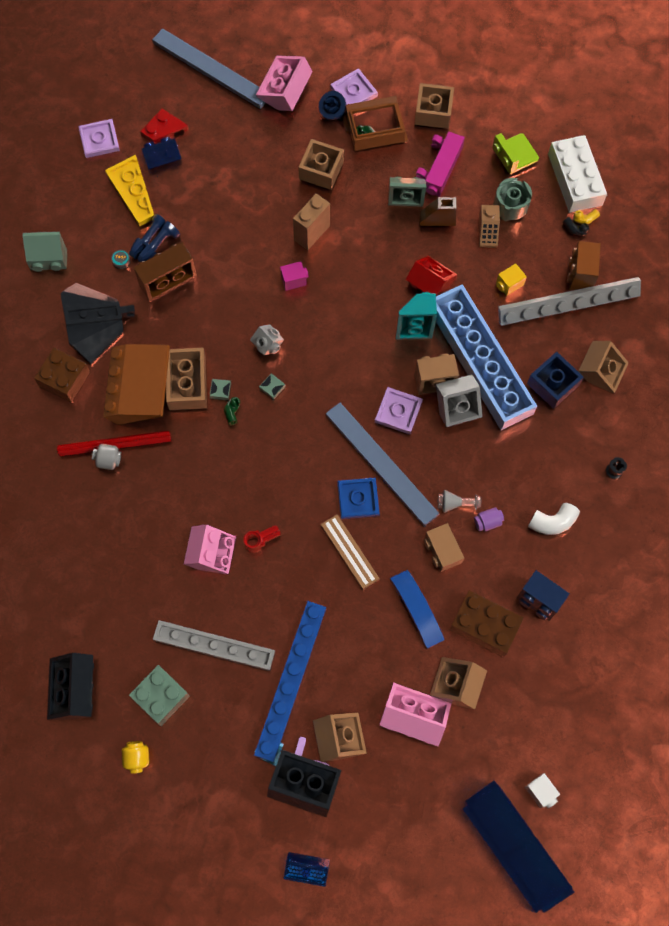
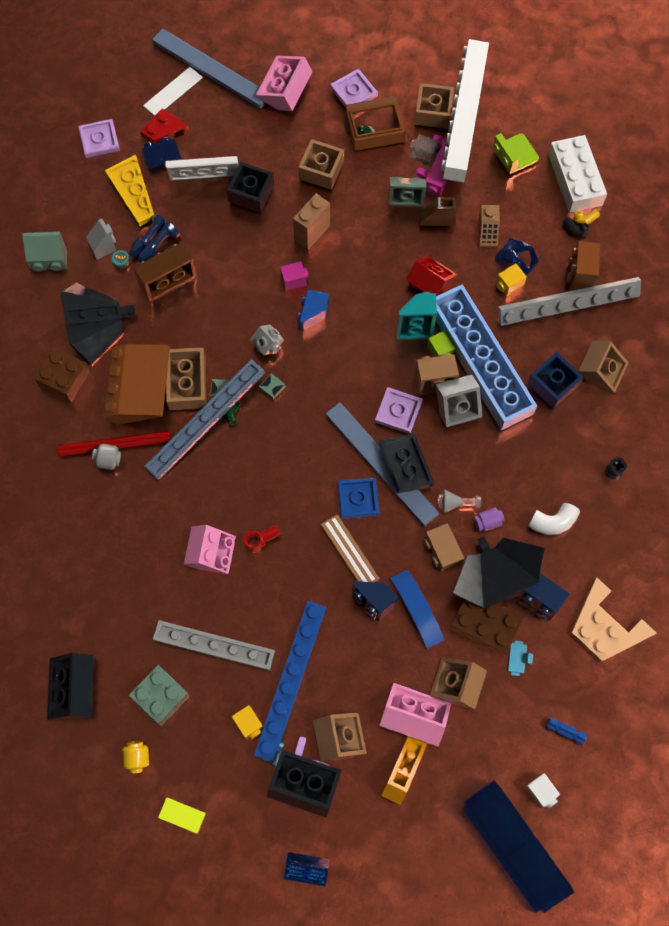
dark blue piece [319,91,347,120] -> none
sand green brick [493,178,532,221] -> none
none -> light grey slope [86,218,116,260]
none -> white sticker [143,67,203,115]
none -> sand blue tile [145,359,265,480]
none -> neon yellow tile [158,798,206,834]
none -> white tile [165,156,239,181]
none -> black brick [227,162,274,213]
none -> yellow brick [232,705,263,740]
none -> blue slope [297,290,329,331]
none -> dark blue slope [352,581,398,621]
none -> black plate [379,434,434,493]
none -> light orange slope [381,737,427,805]
none -> clear brick [410,134,438,165]
none -> lime brick [427,330,456,357]
none -> white brick [441,39,489,182]
none -> black panel [453,536,546,609]
none -> clear blue piece [495,238,539,276]
none -> medium azure piece [508,641,533,676]
none -> blue axle [547,717,587,745]
none -> light nougat wing [571,578,657,662]

